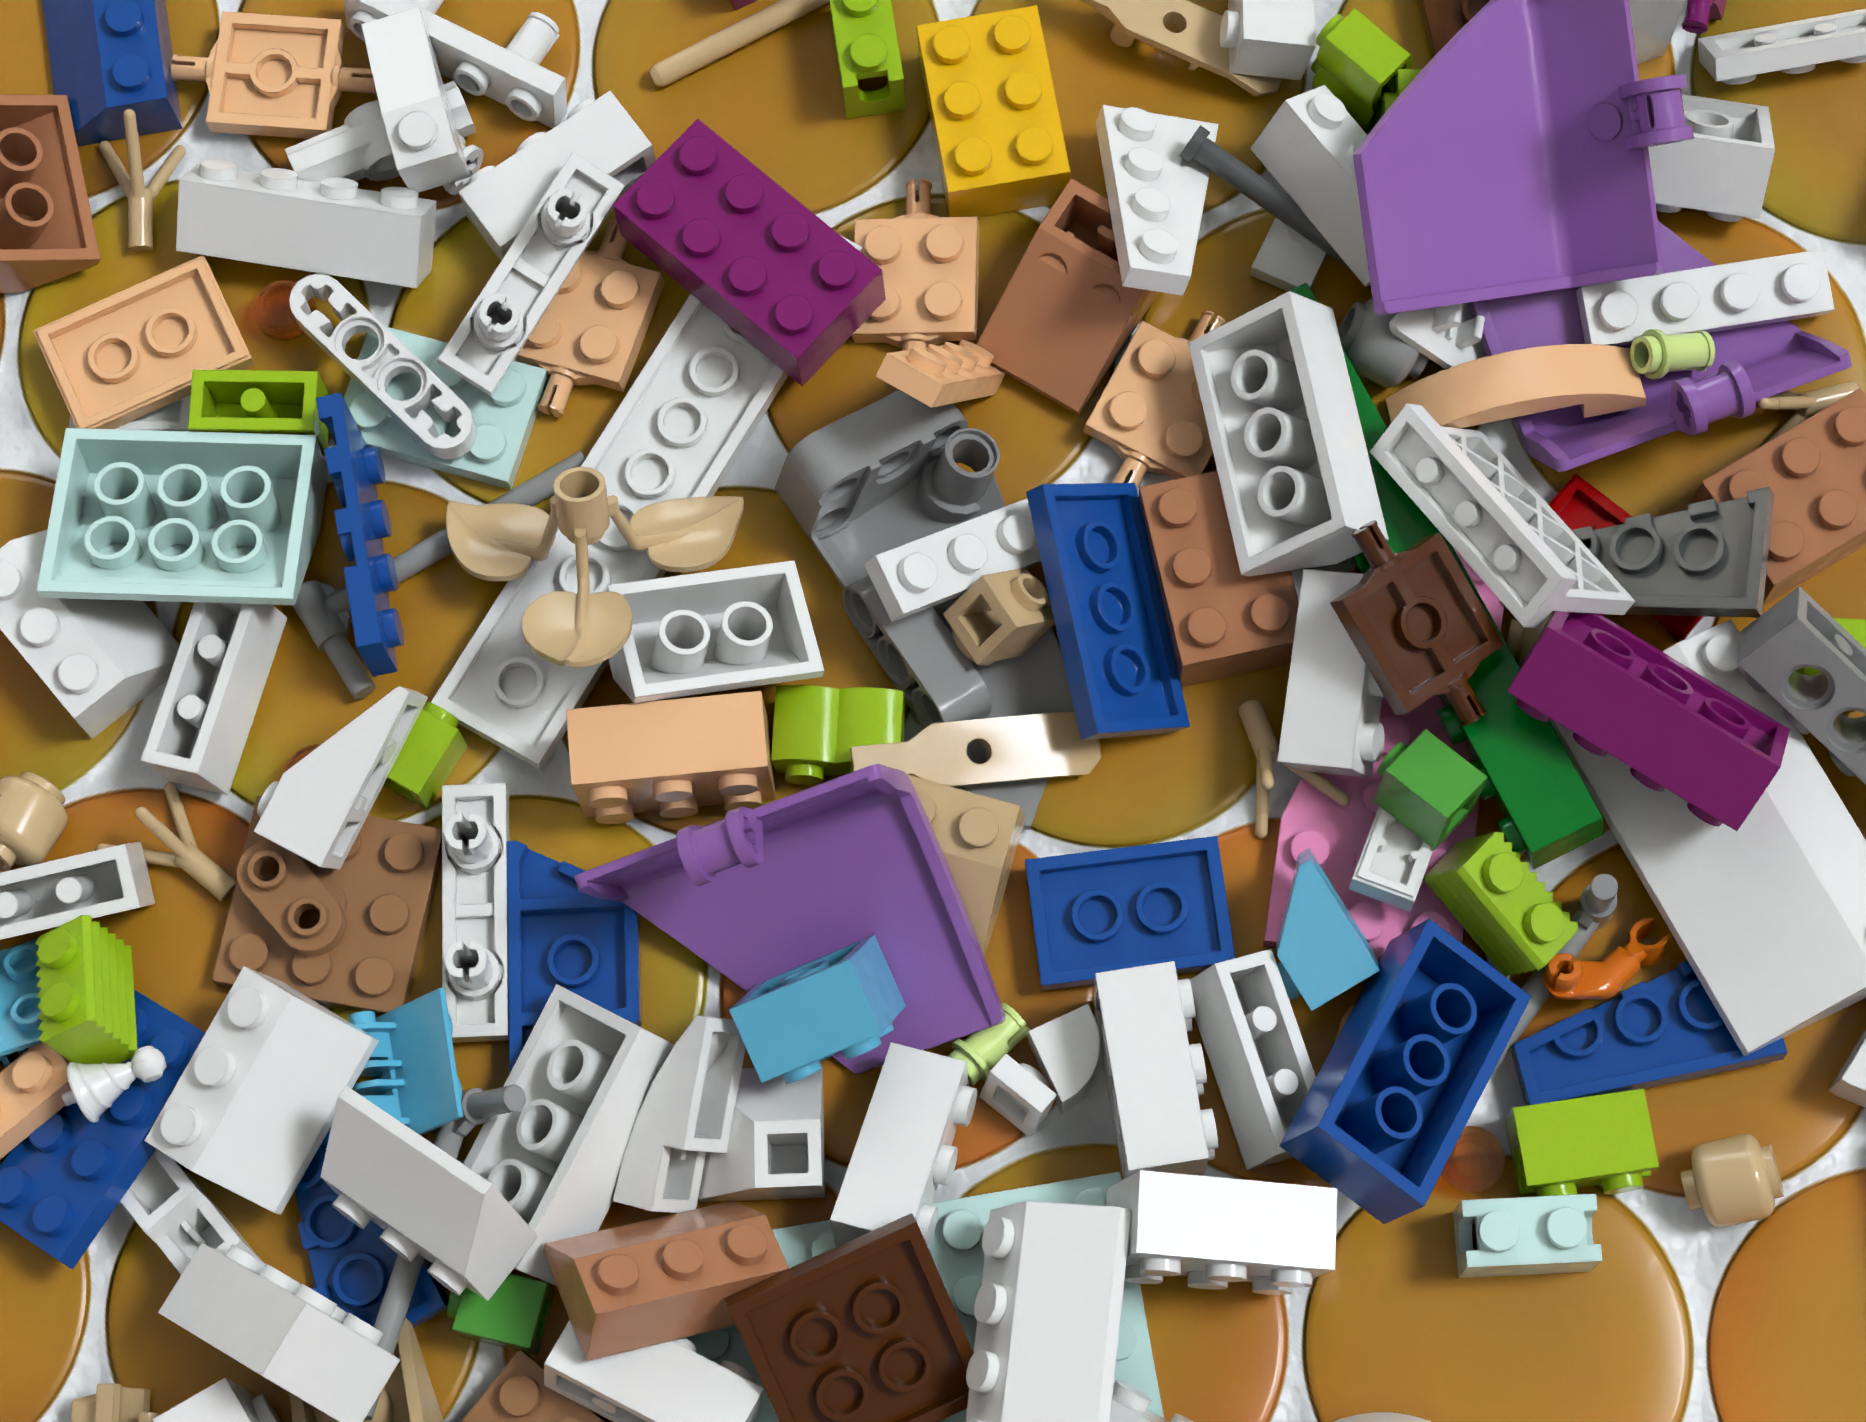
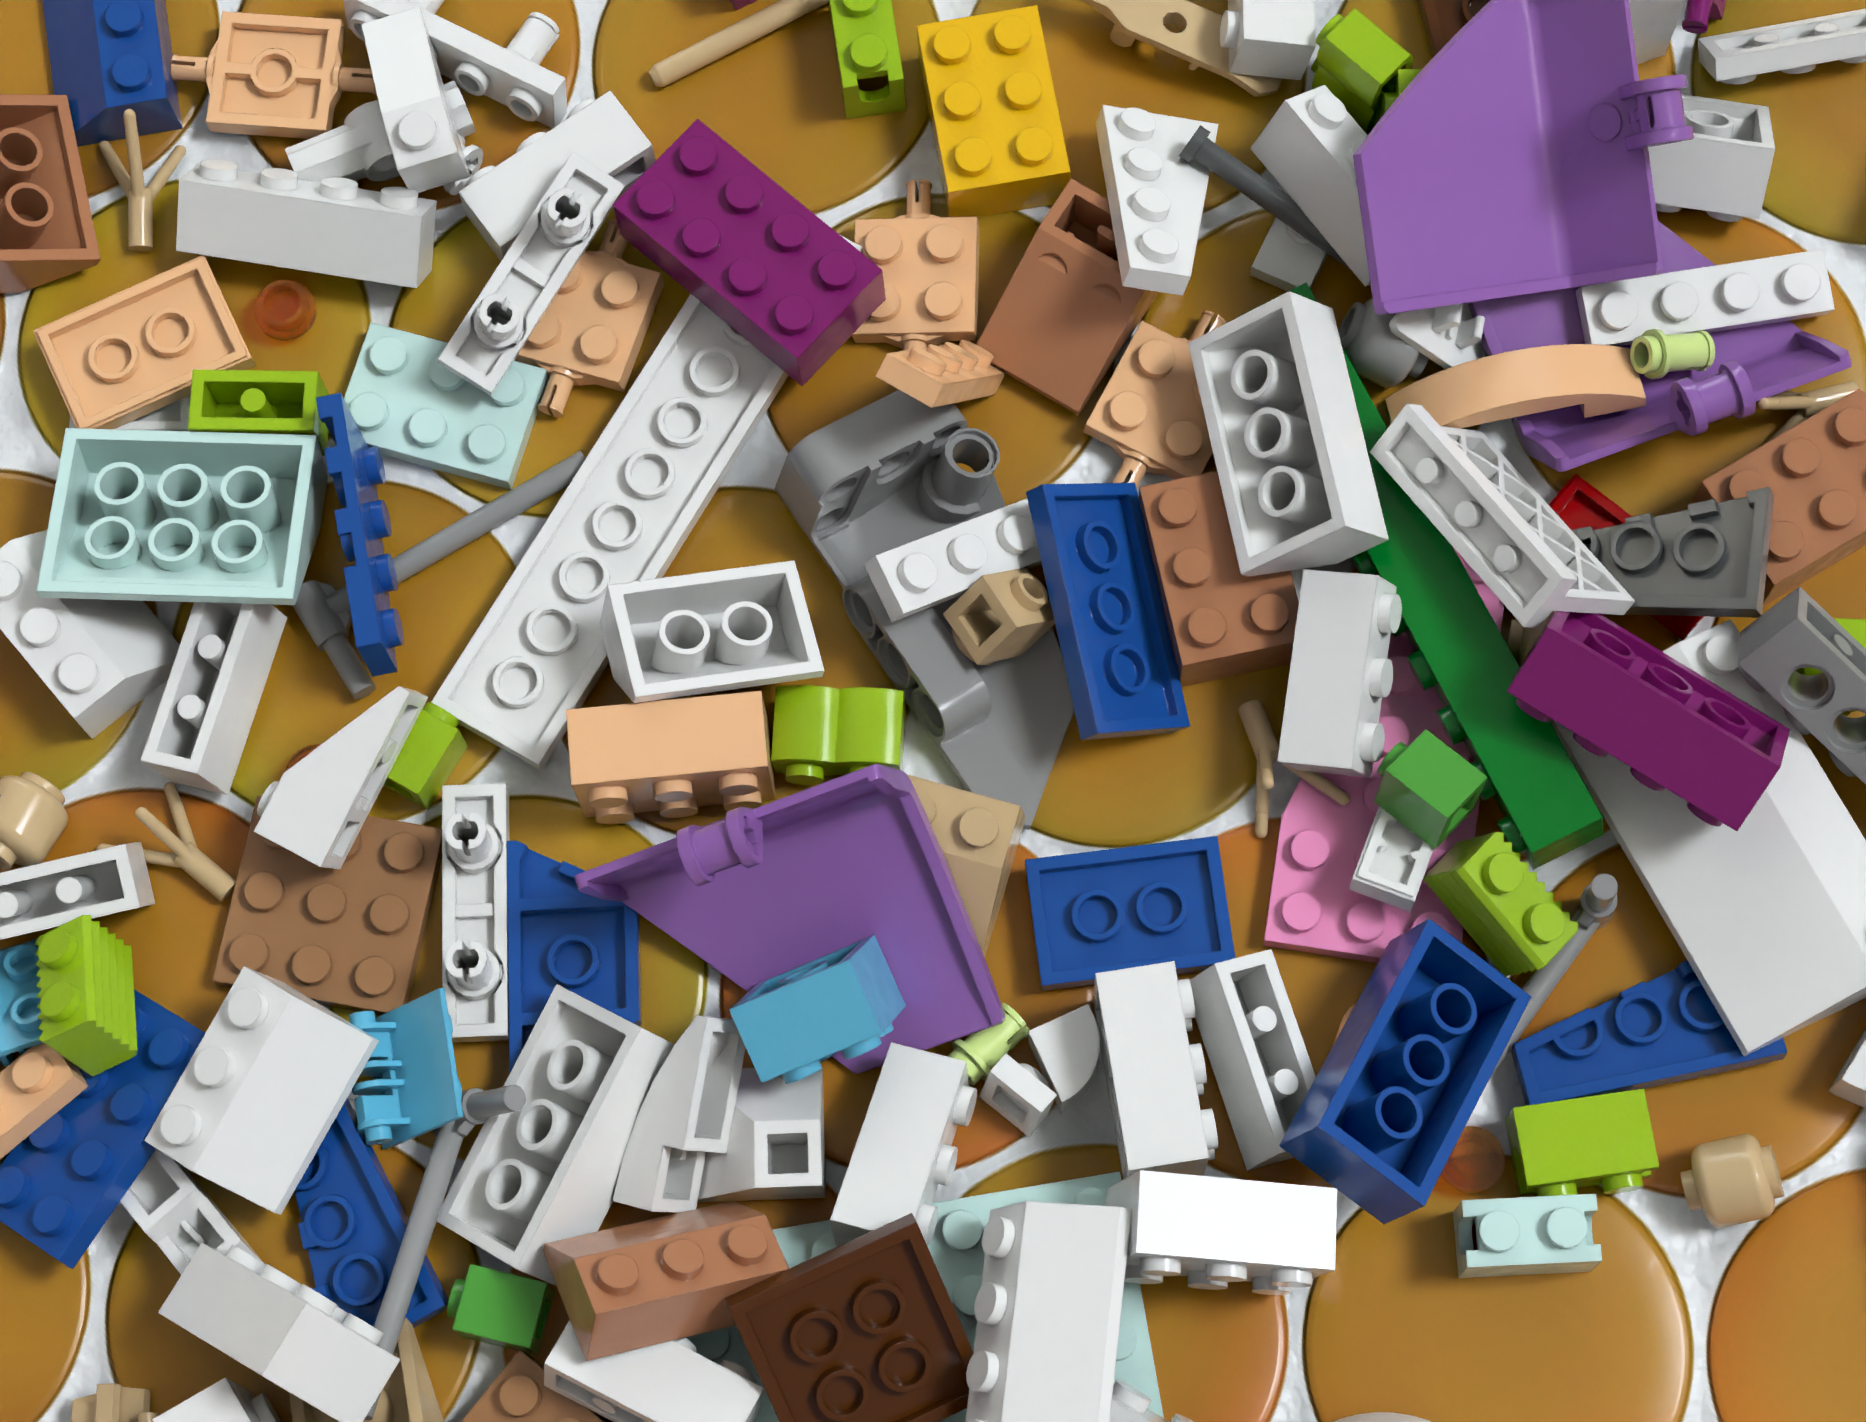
white piece [62,1046,167,1123] -> none
medium nougat plate [236,840,346,956] -> none
white beam [289,274,477,460] -> none
white slope [320,1086,538,1302] -> none
tan plant [446,467,744,667] -> none
tan piece [850,712,1101,787] -> none
medium azure slope [1277,848,1380,1011] -> none
reddish brown plate [1330,520,1504,726] -> none
orange arm [1543,917,1670,1000] -> none

